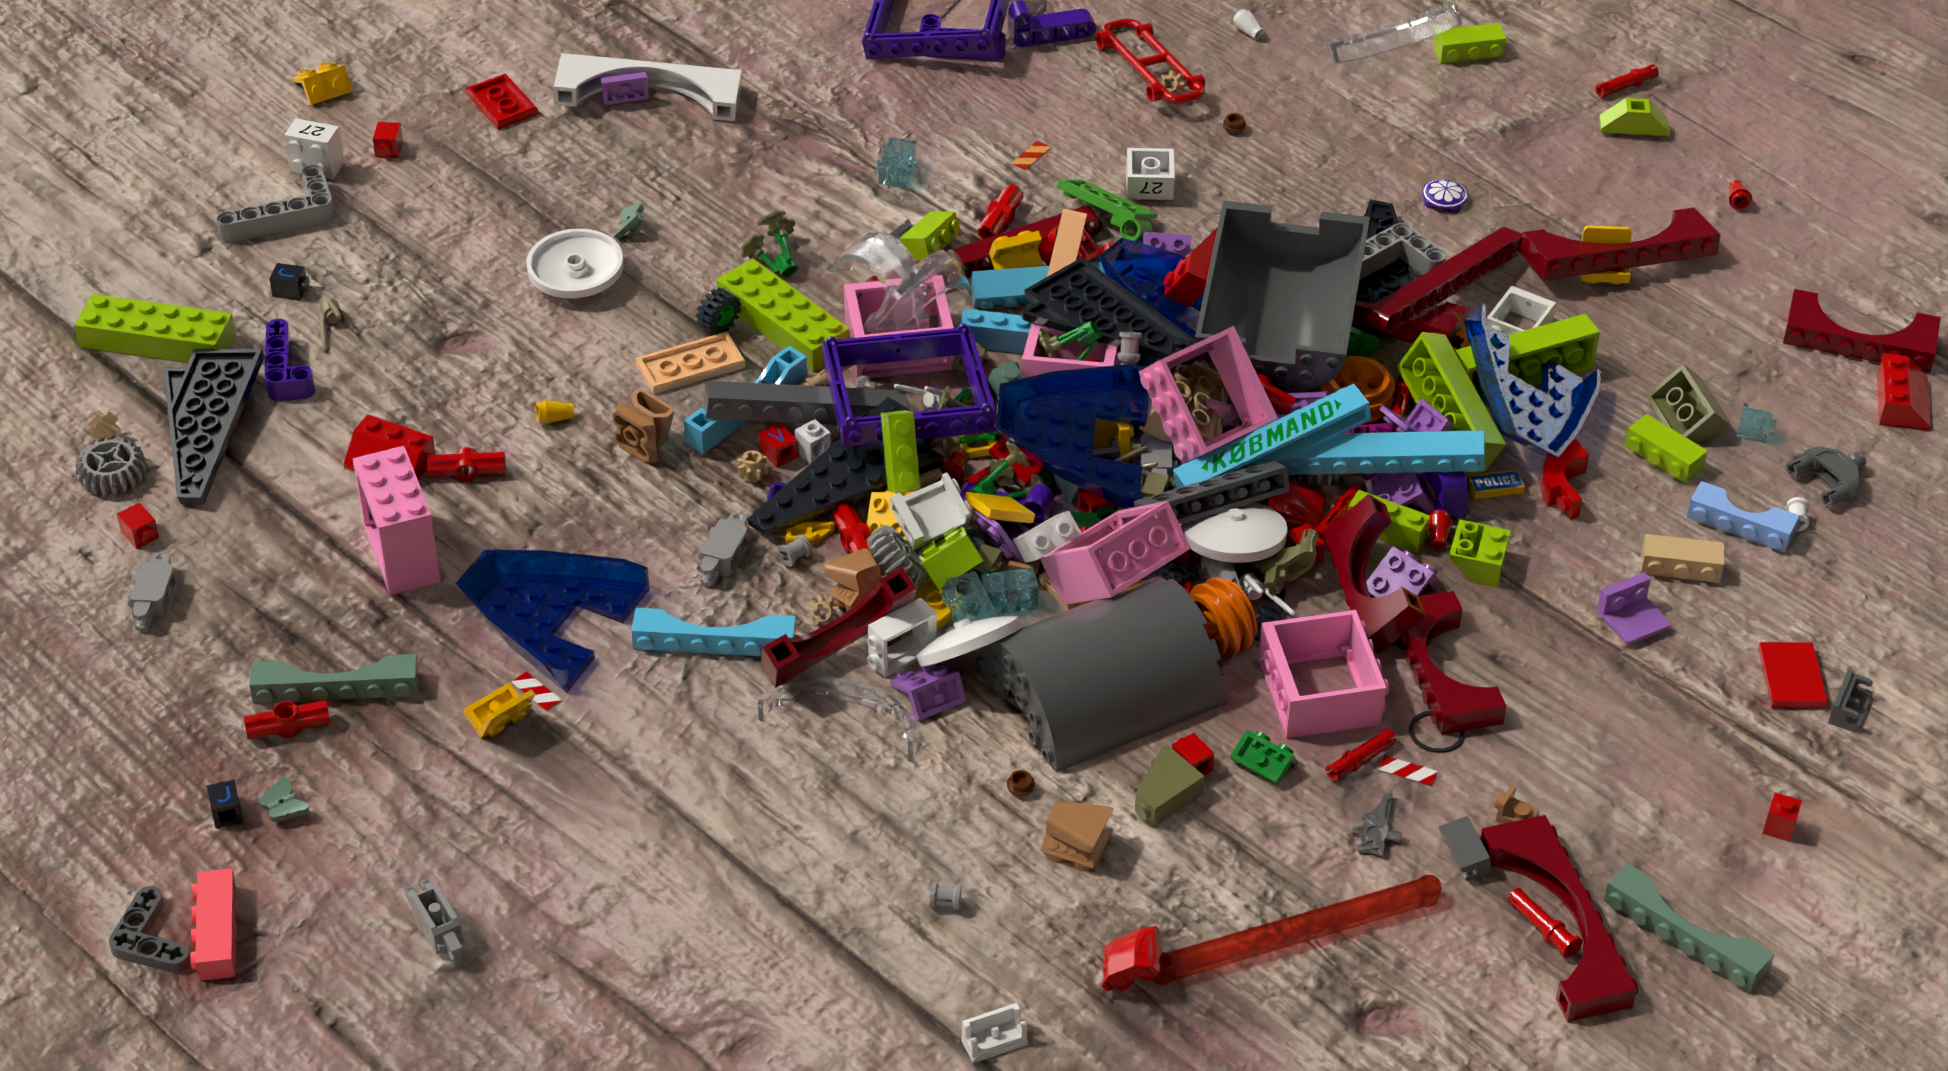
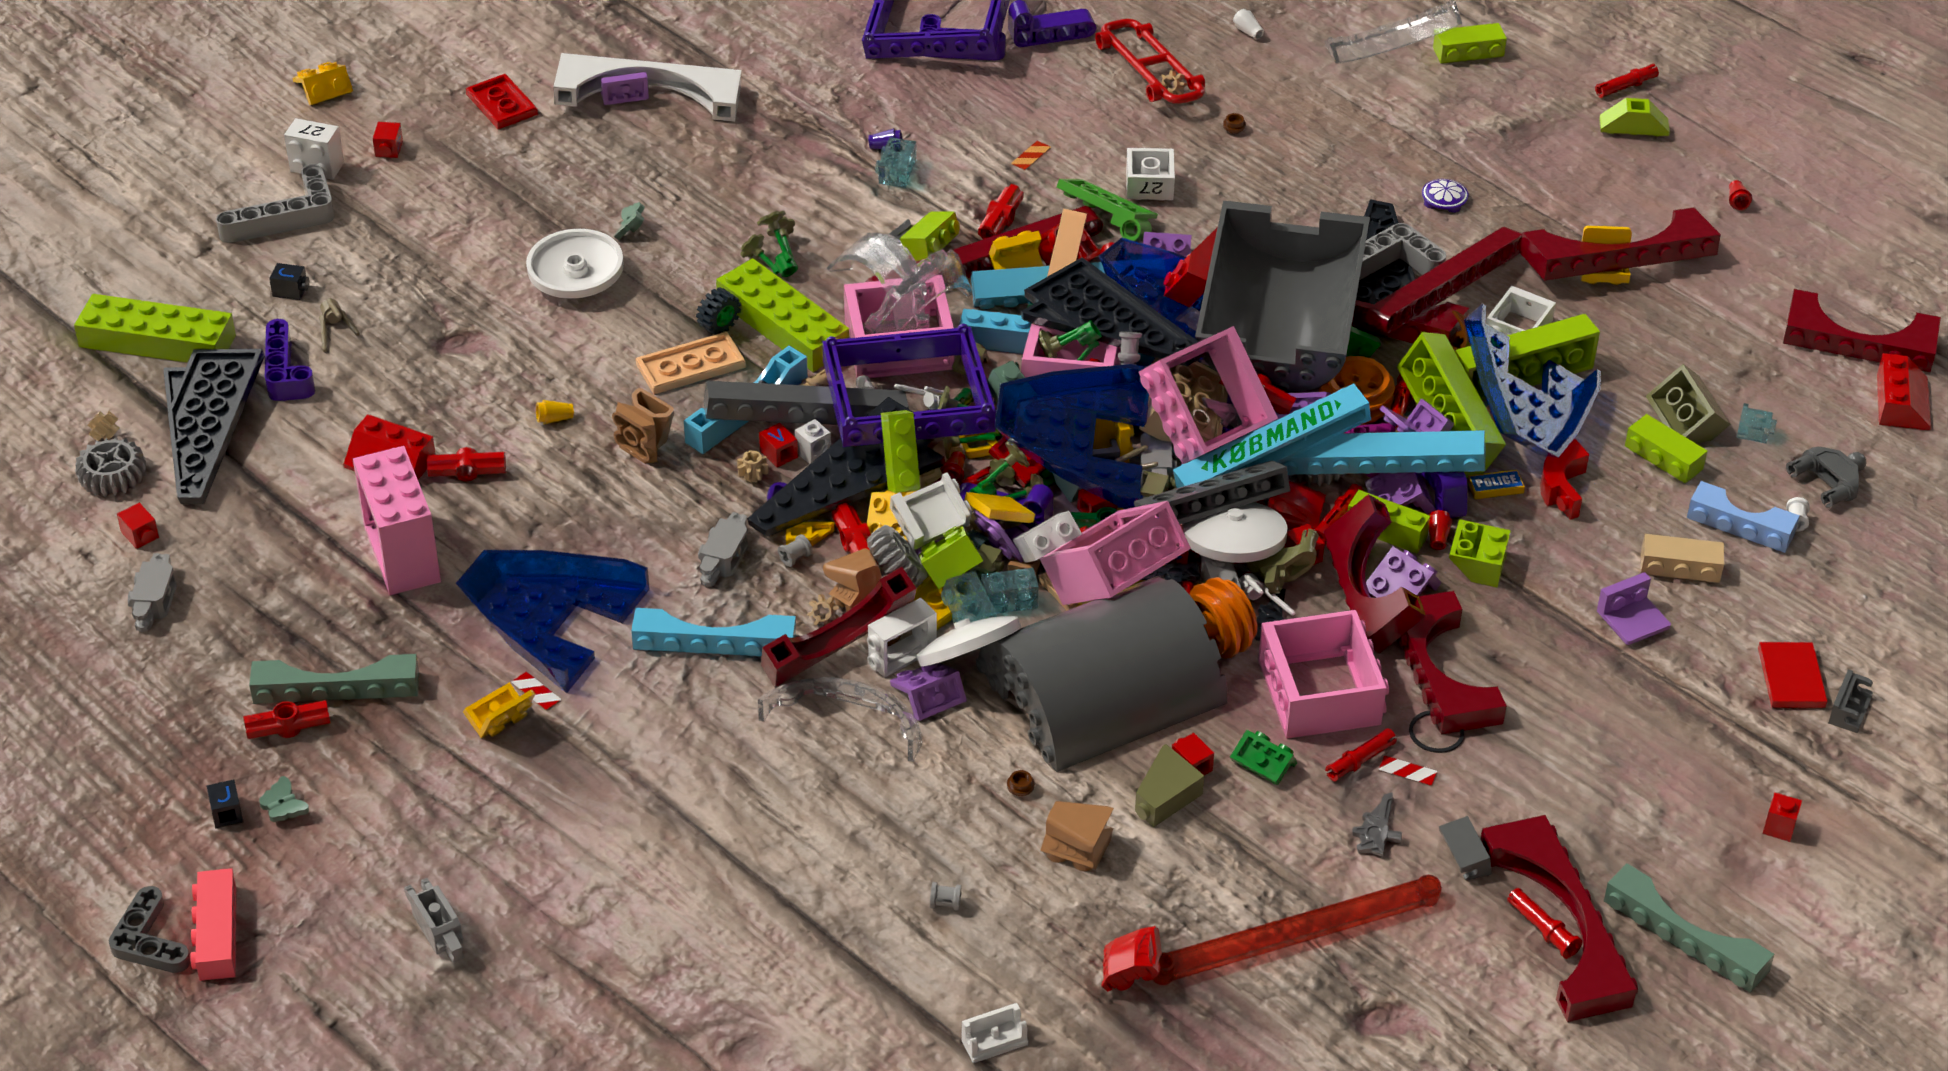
medium nougat bracket [1495,786,1540,824] -> none
none -> dark purple cone [868,128,903,151]

